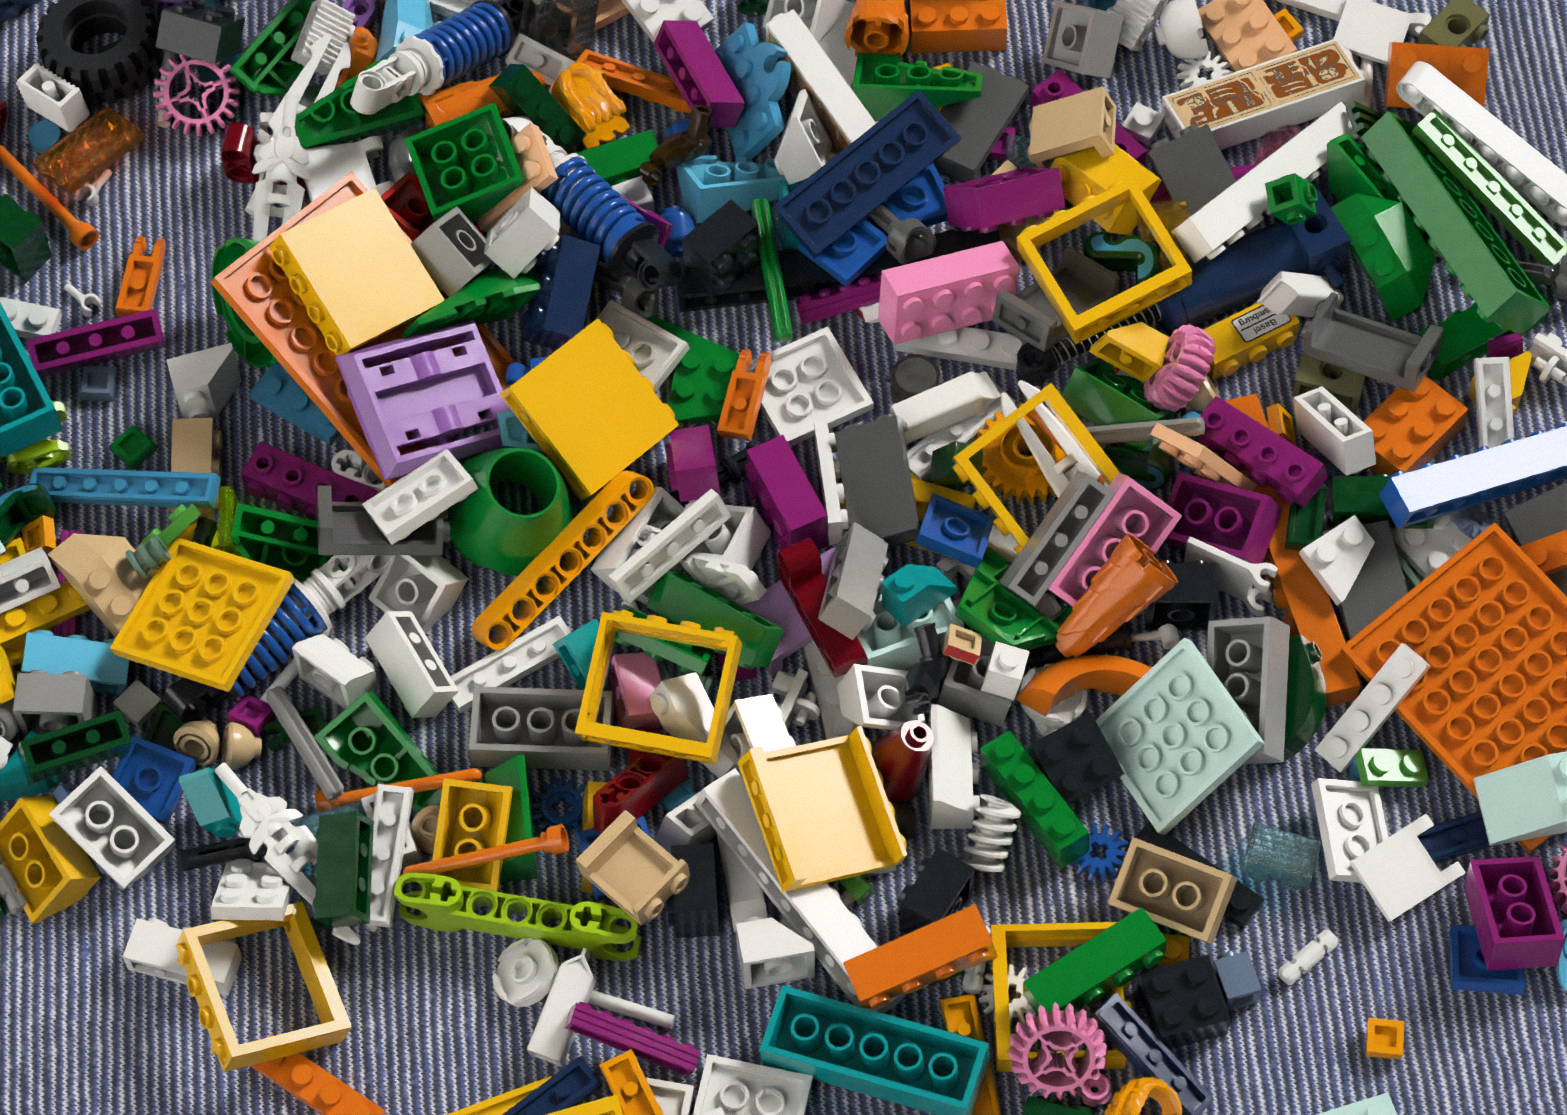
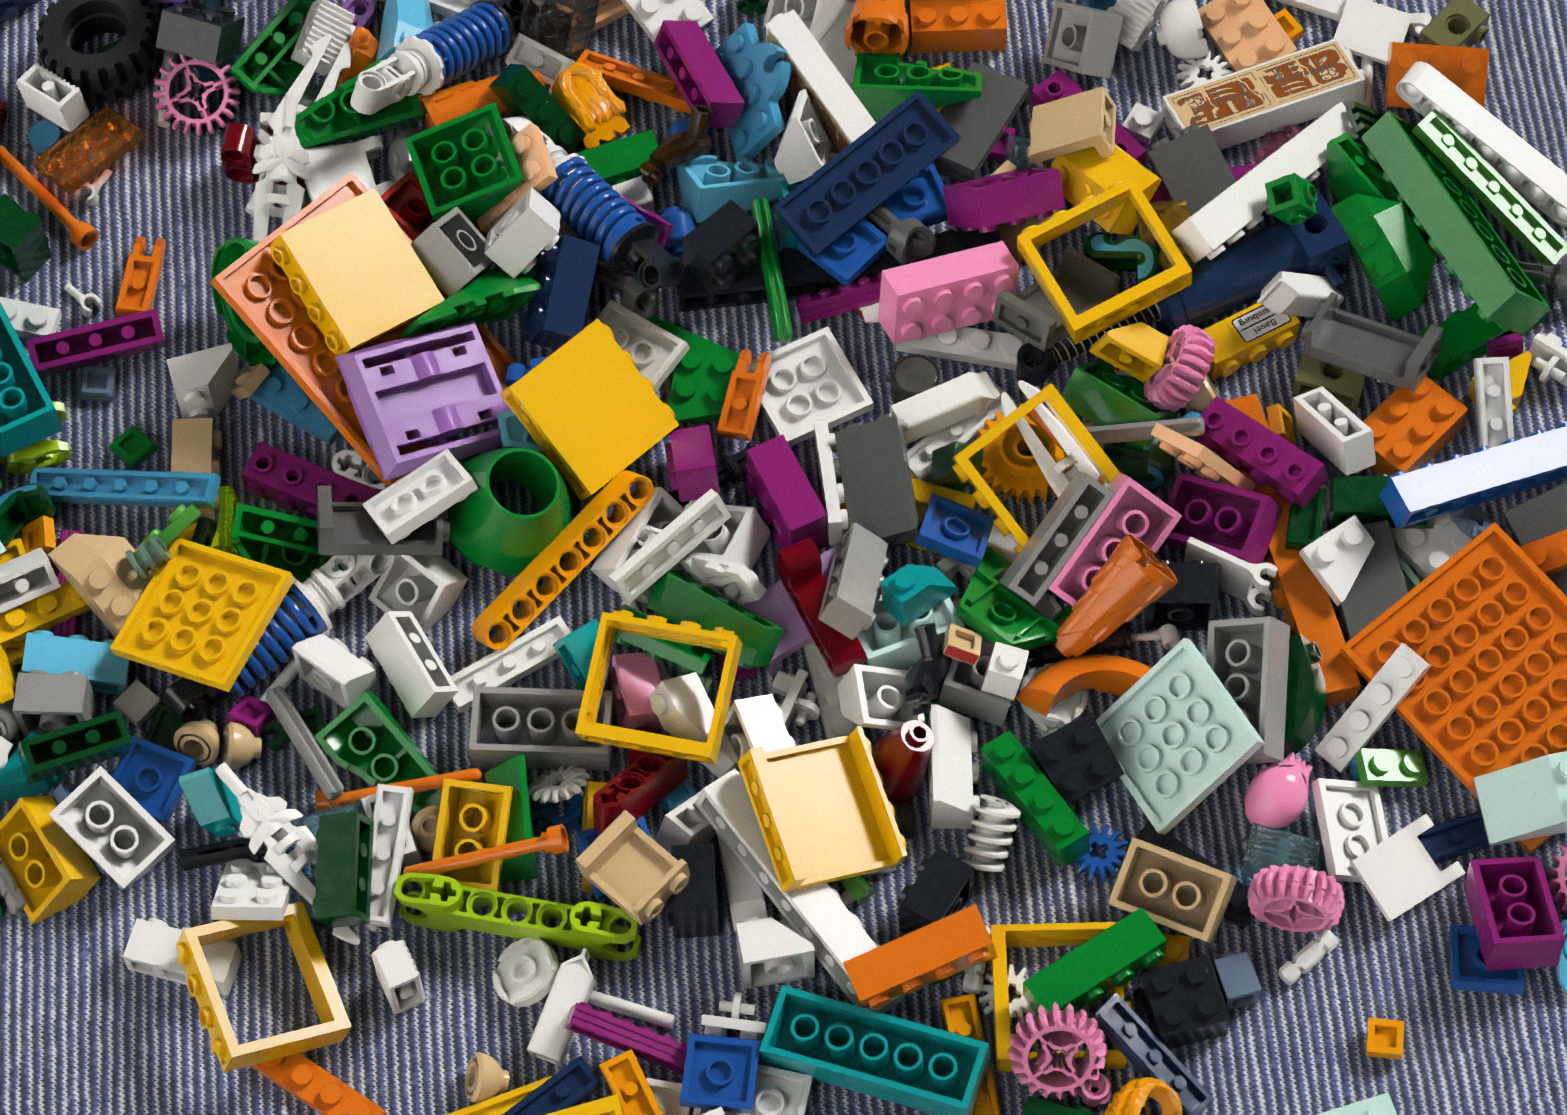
none -> tan plate [229,363,270,400]
none -> white brick [371,940,426,1014]
none -> tan brick [465,1052,510,1103]
none -> white gear [529,766,590,804]
none -> blue plate [680,1033,761,1114]
none -> white hips [701,992,768,1042]
none -> bright pink helmet [1244,752,1312,831]
none -> bright pink gear [1247,863,1345,935]

